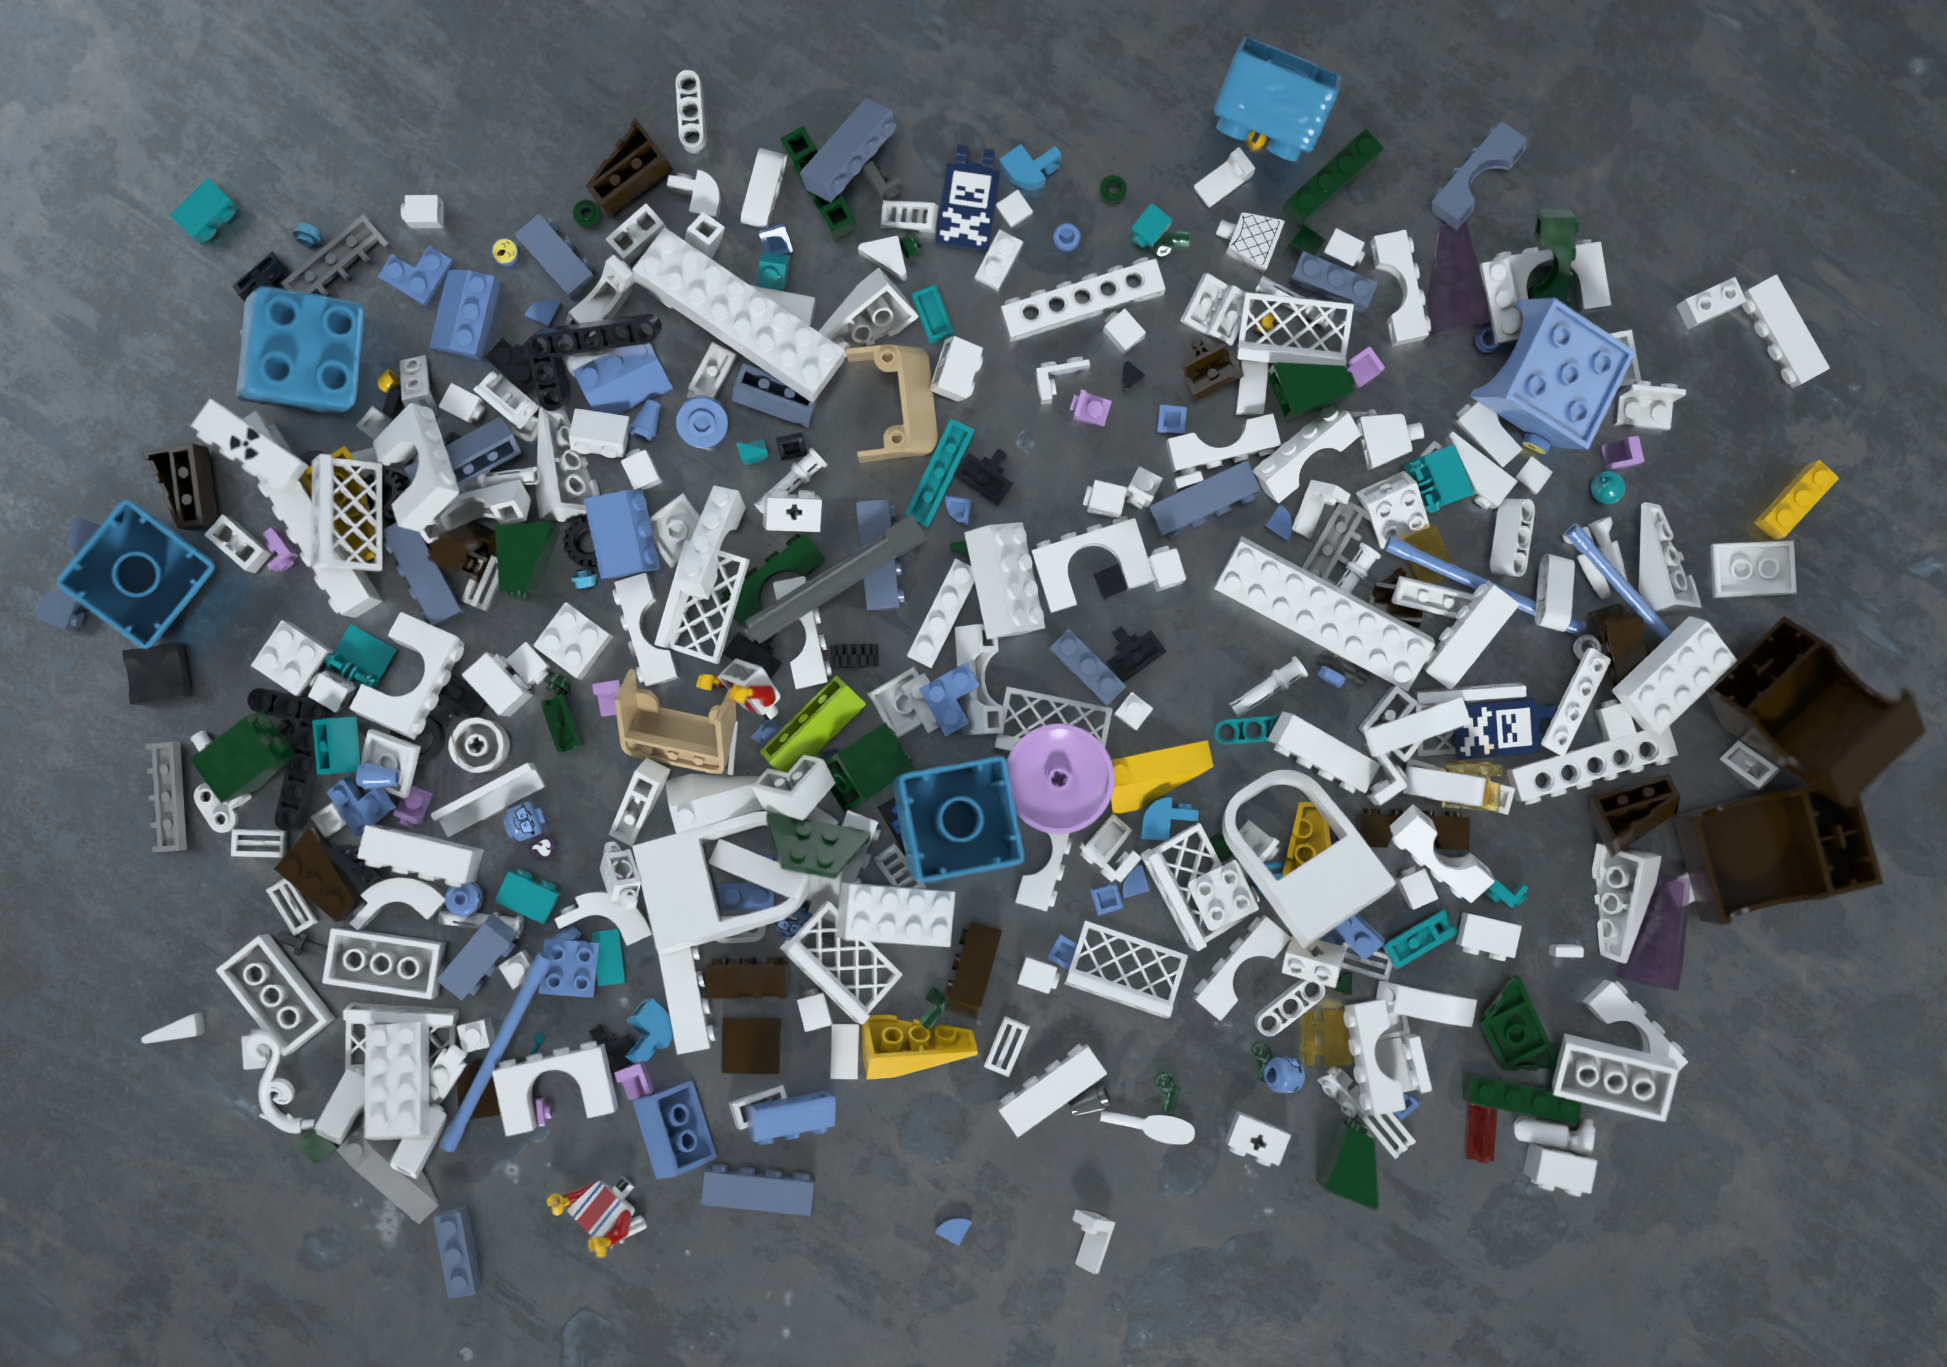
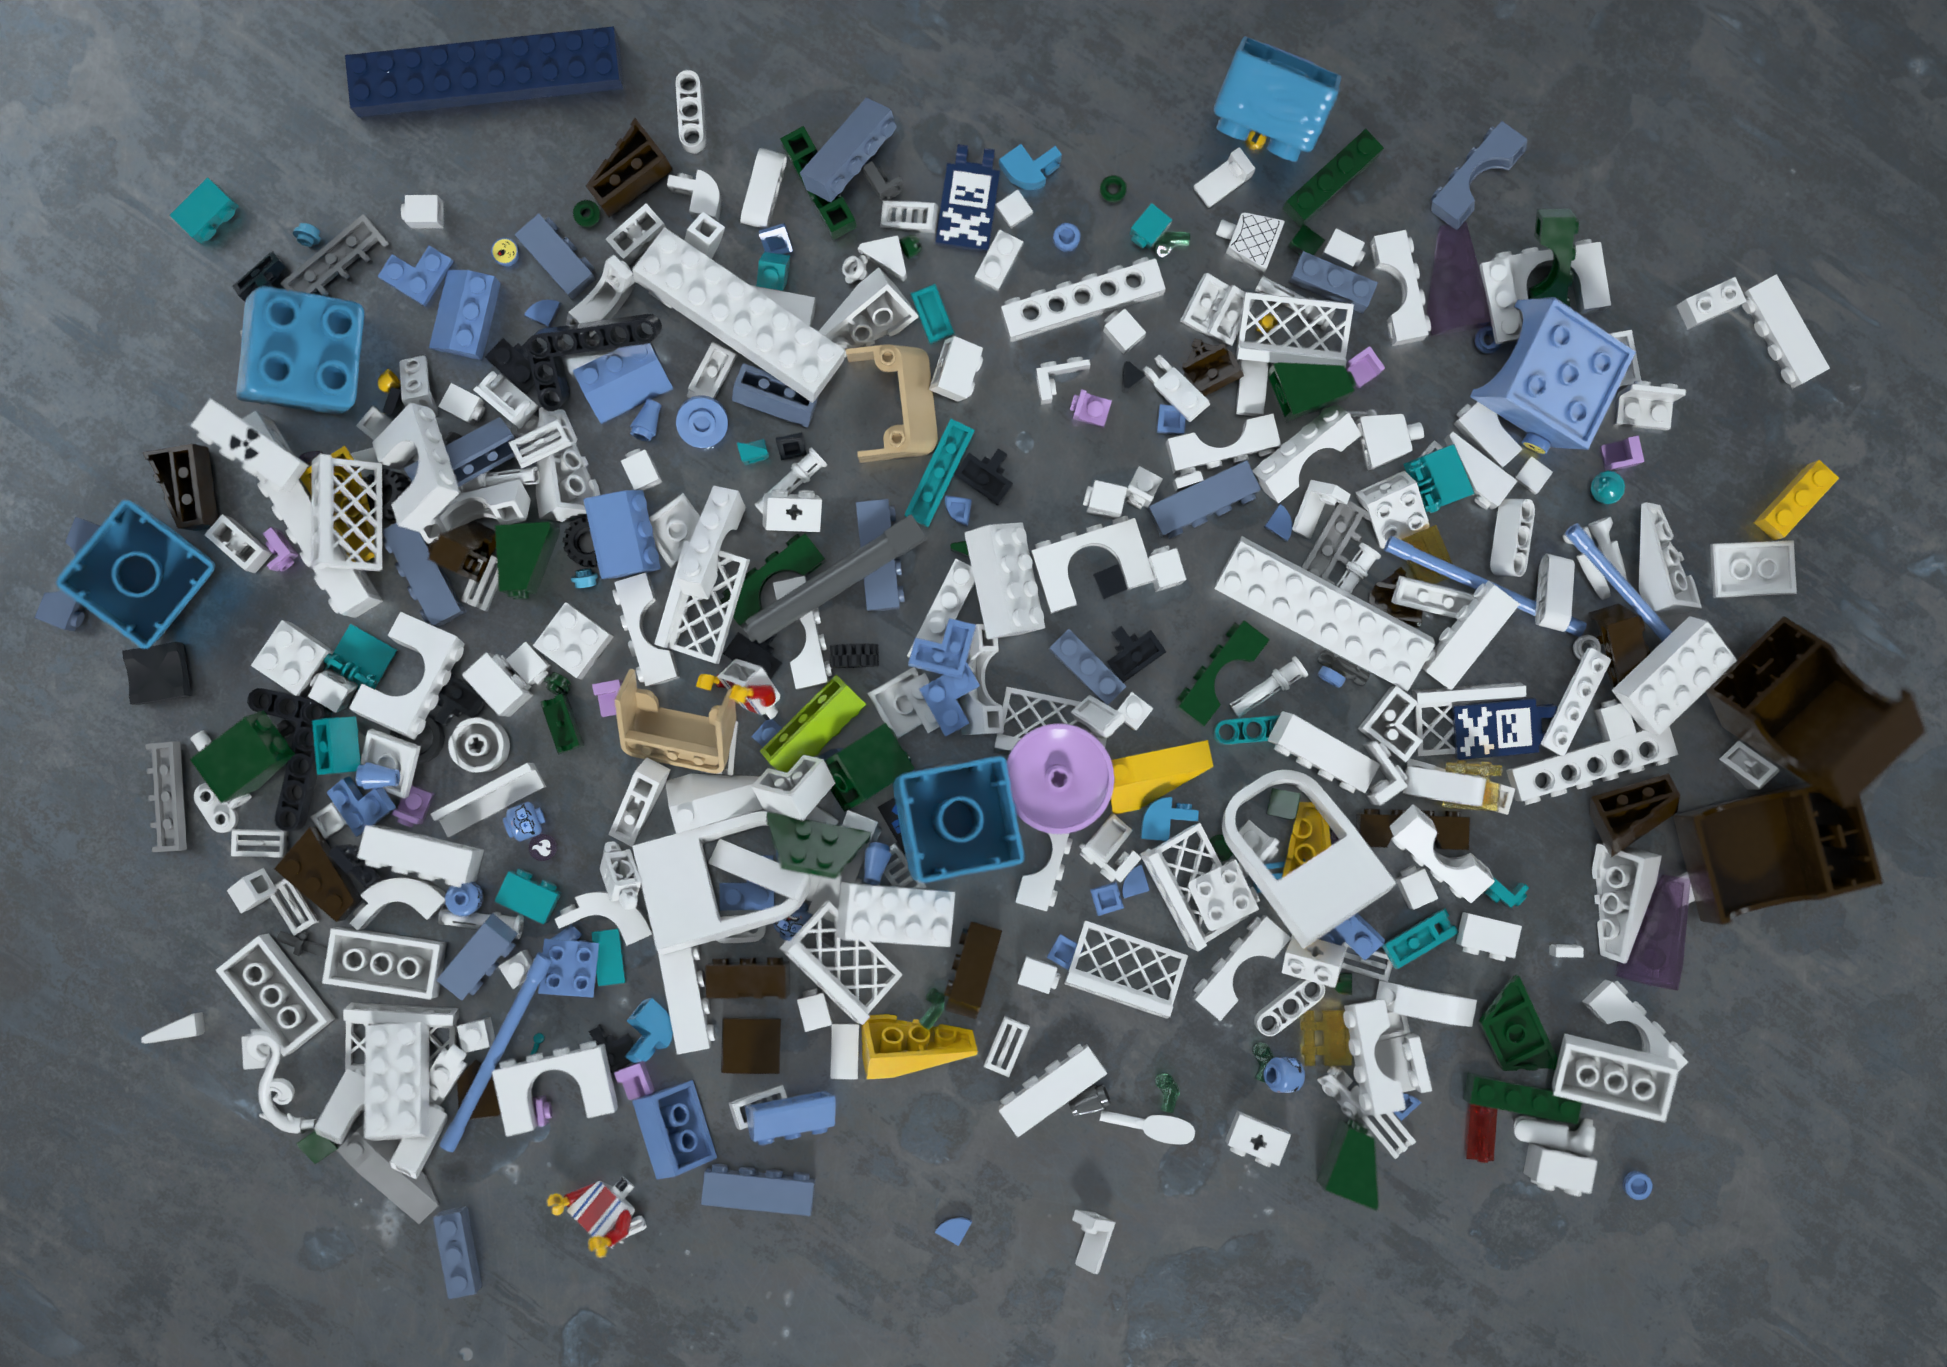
white brick [569,408,630,458] -> none
white slope [1364,697,1471,757] -> none
none -> white brick [227,868,278,913]
none -> dark blue brick [345,26,624,117]
none -> white tile [509,419,571,468]
none -> white plate [842,255,868,284]
none -> medium blue cone [864,842,892,885]
none -> medium blue plate [908,618,976,679]
none -> white tile [1070,695,1125,738]
none -> white hinge [1142,355,1210,422]
none -> dark green arch [1176,620,1270,727]
none -> slope [1267,788,1301,820]
none -> medium blue tile [1623,1171,1653,1200]

